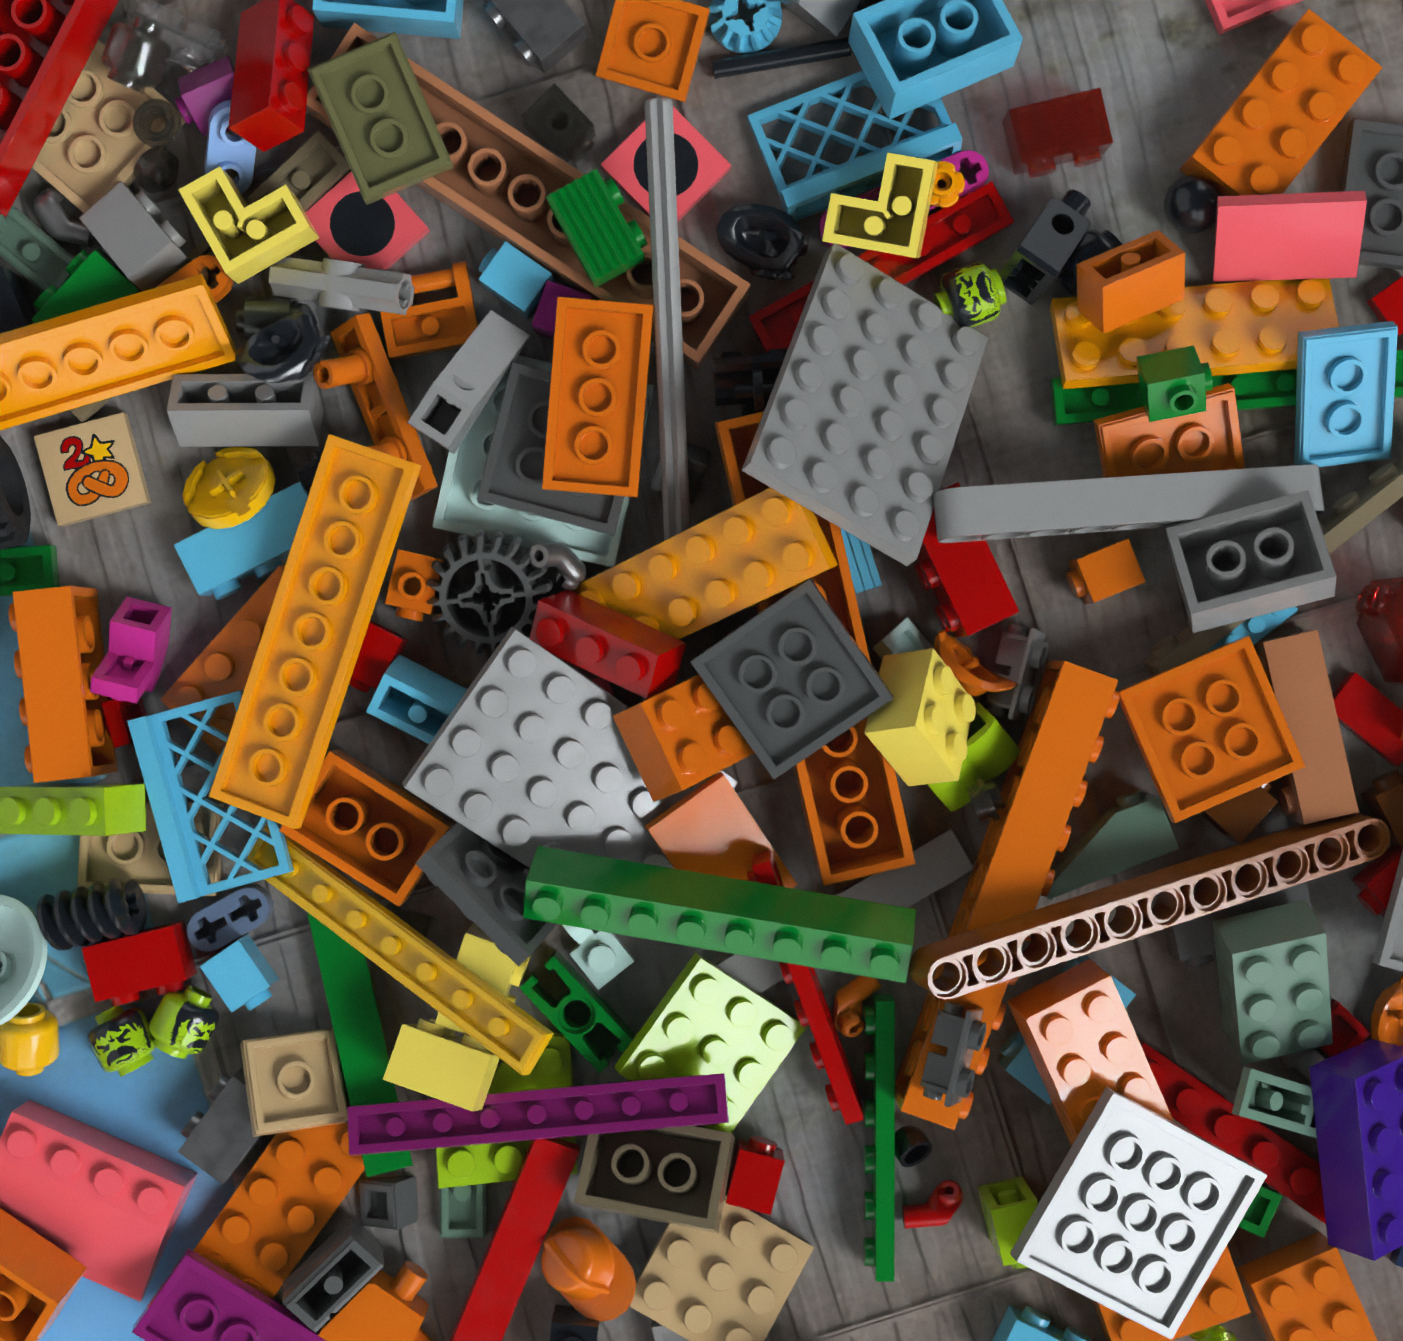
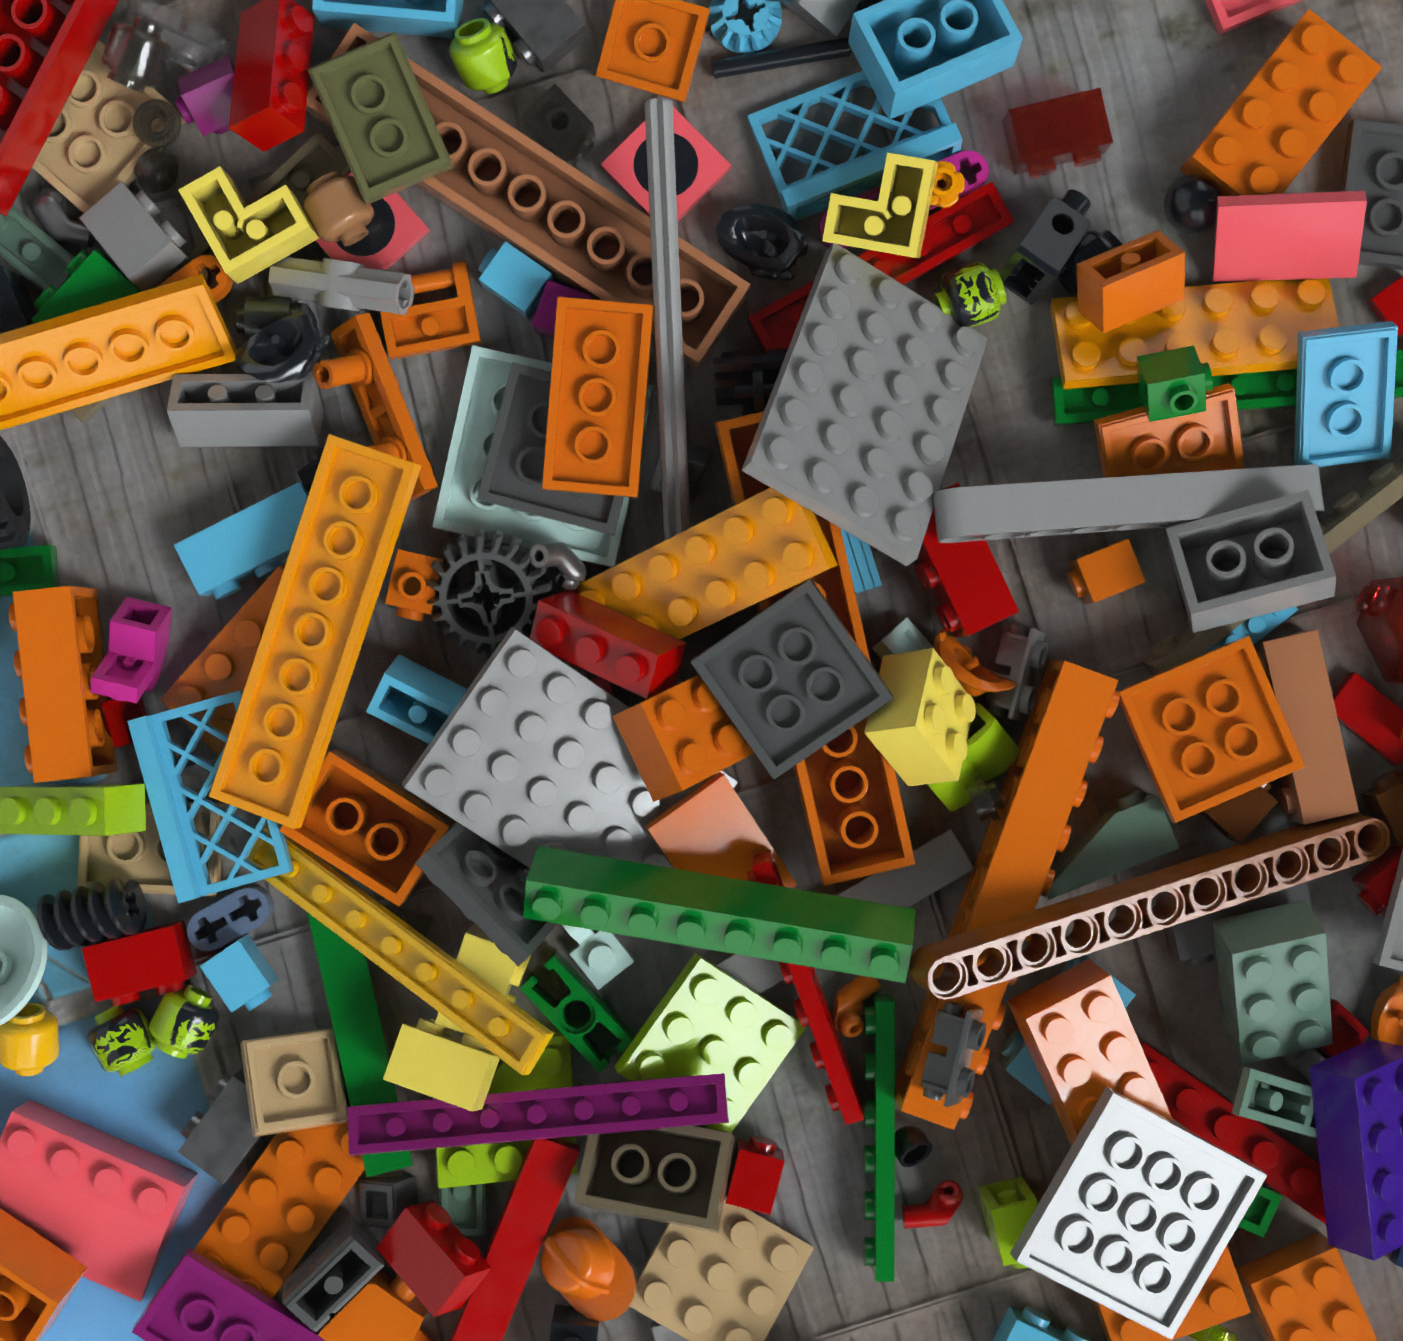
tan tile [34,412,151,527] -> none
yellow tile [182,446,276,529] -> none
light blue plate [204,100,256,194] -> none
red brick [349,620,408,693] -> none
light grey slope [407,310,531,454] -> none
green brick [546,169,648,288] -> none
none -> medium nougat head [303,171,374,246]
none -> red brick [376,1200,492,1317]
none -> lime head [449,18,517,94]

